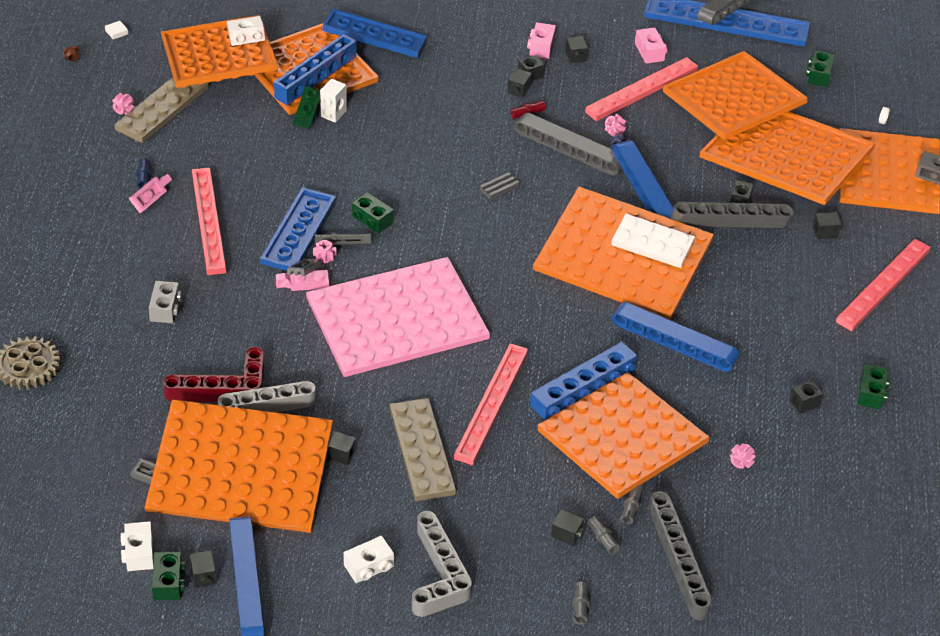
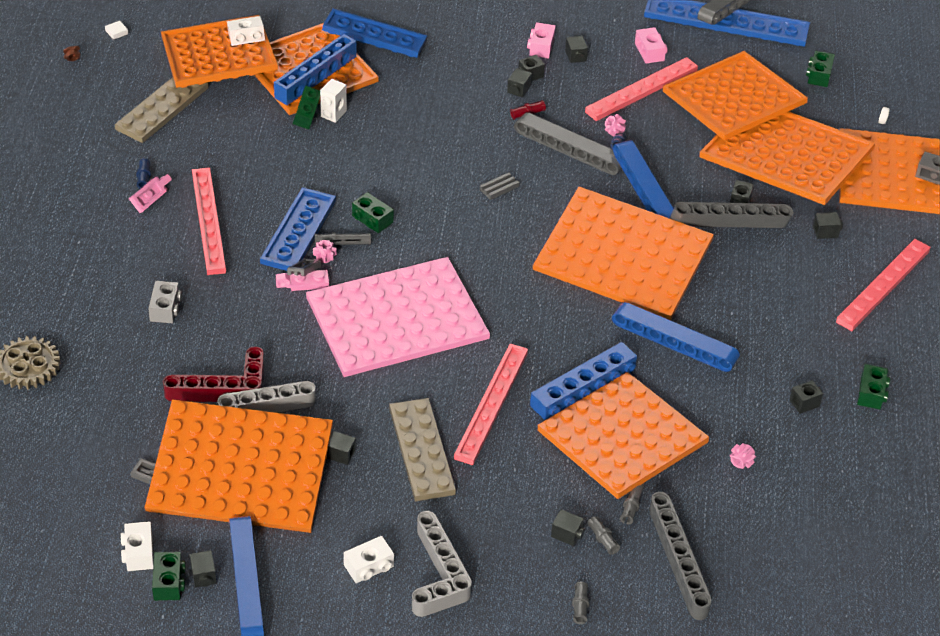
bright pink gear [112,93,135,115] -> none
white plate [612,214,695,268] -> none

